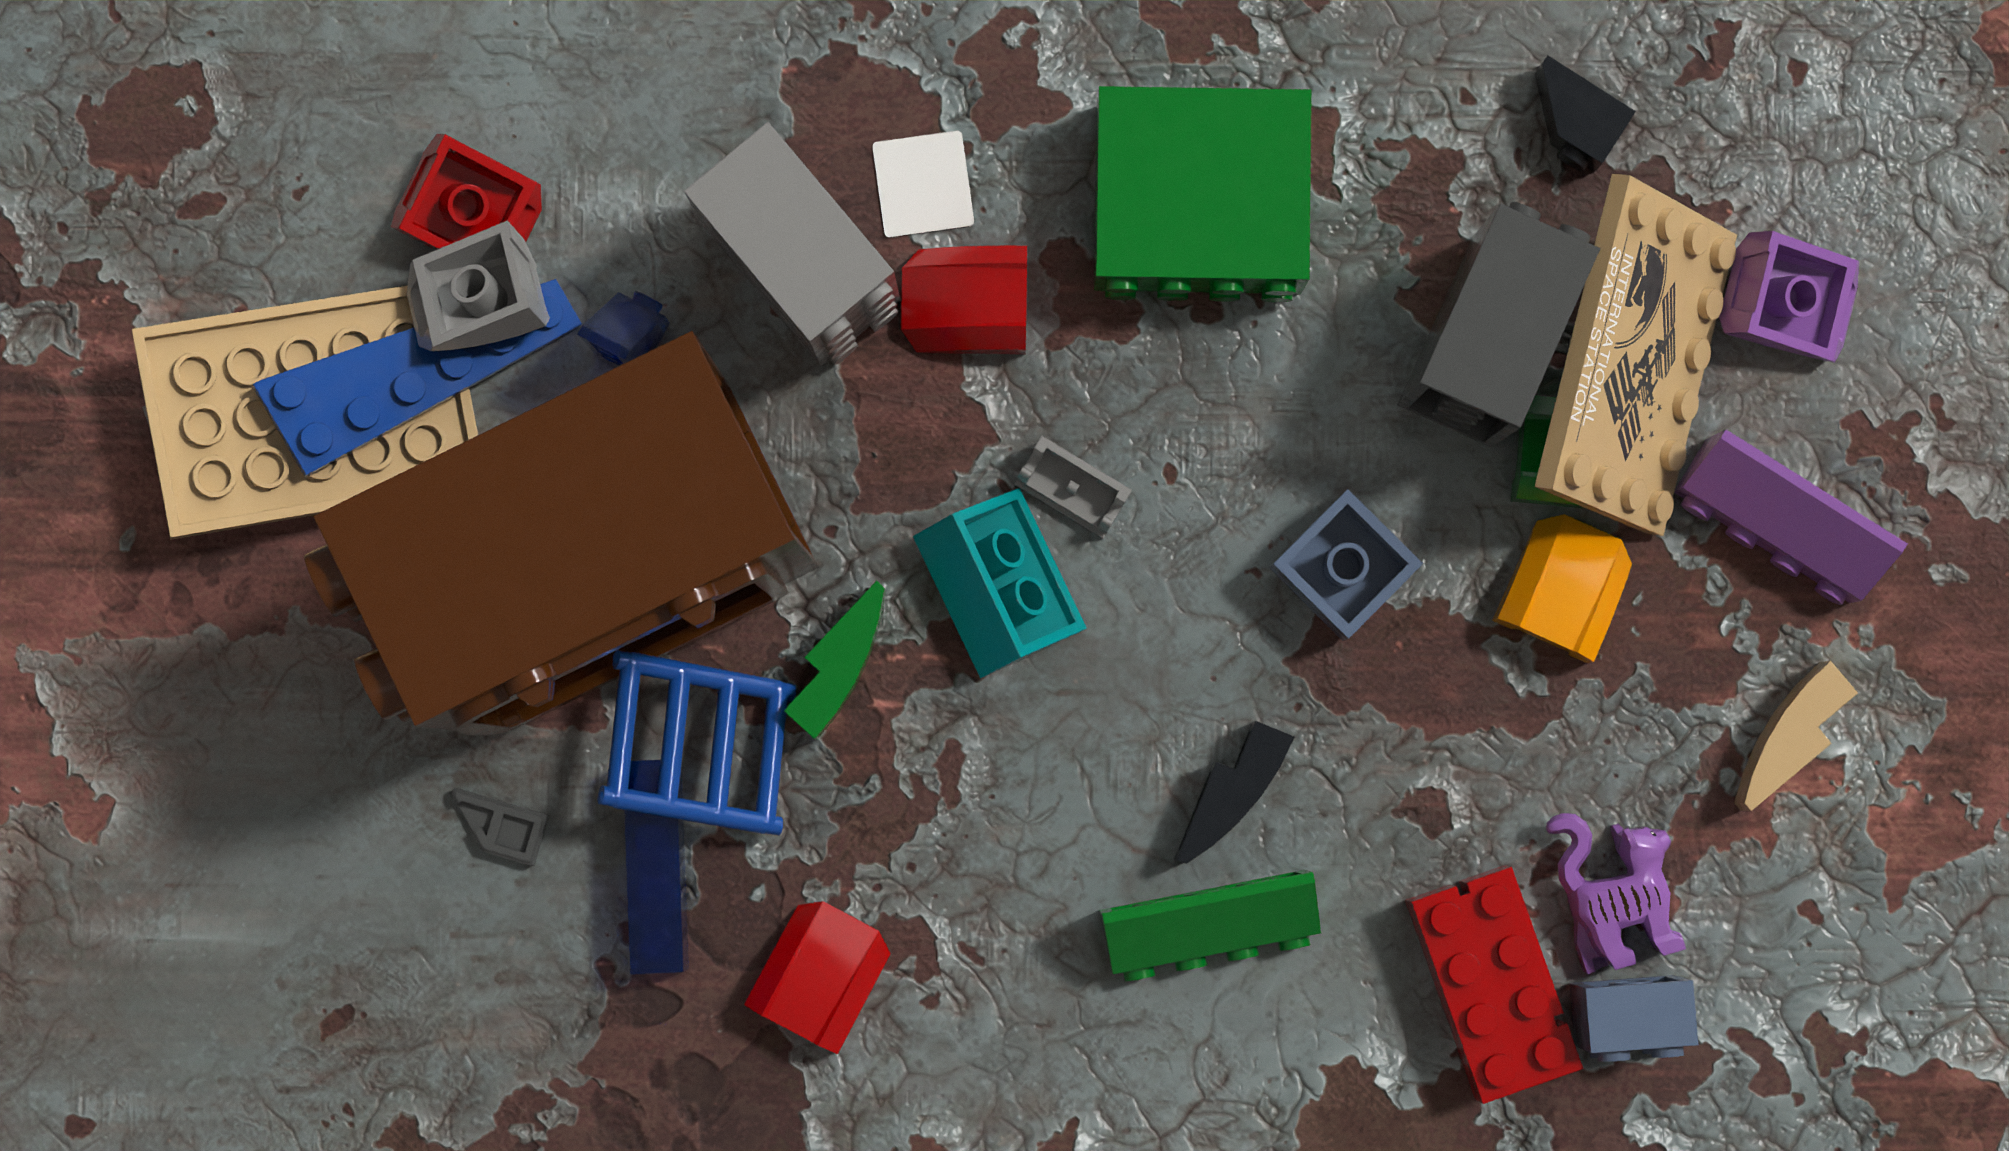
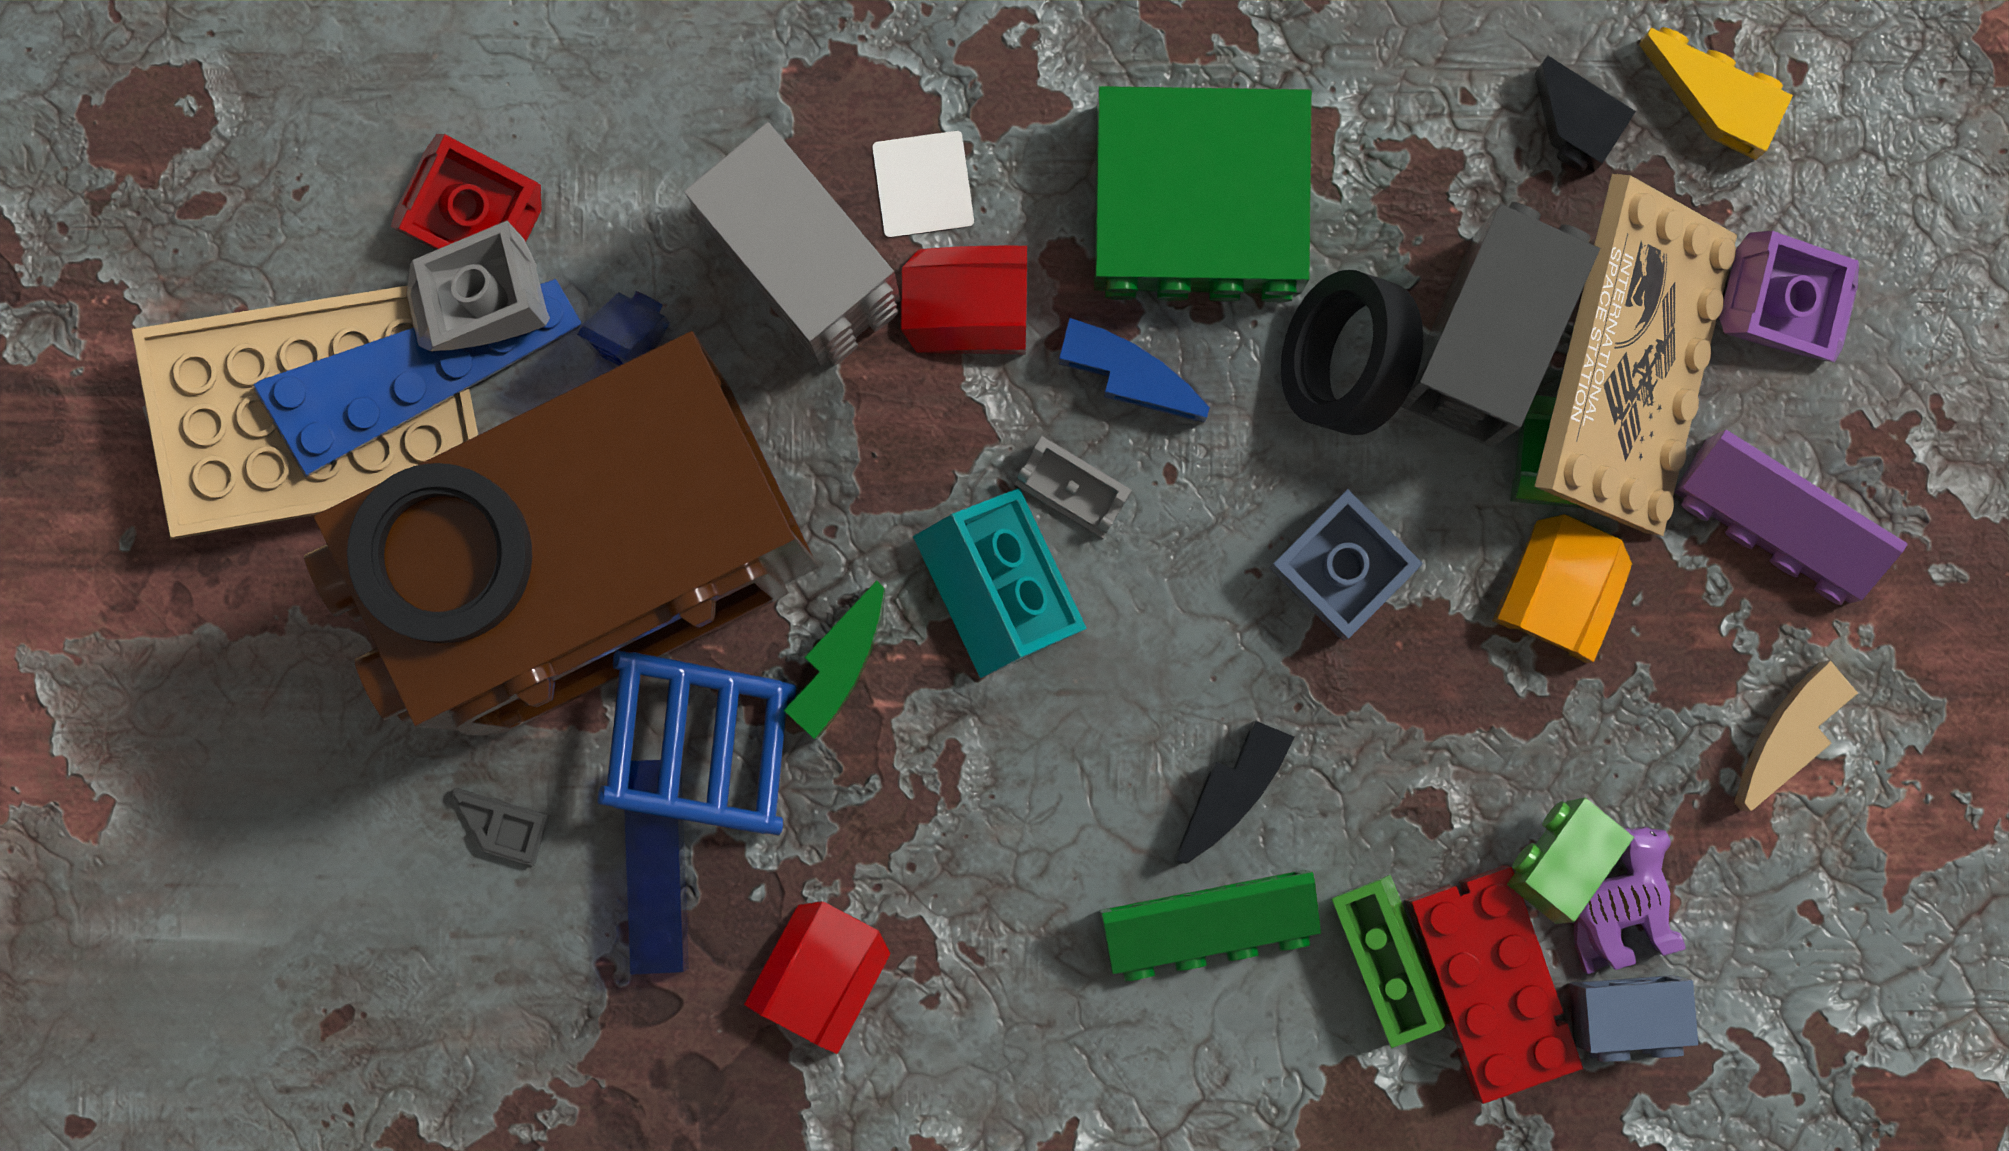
none -> black tyre [347,463,532,643]
none -> blue slope [1059,318,1210,423]
none -> black tyre [1281,270,1423,435]
none -> bright green brick [1332,874,1450,1048]
none -> bright green brick [1507,797,1634,924]
none -> yellow slope [1639,27,1793,160]

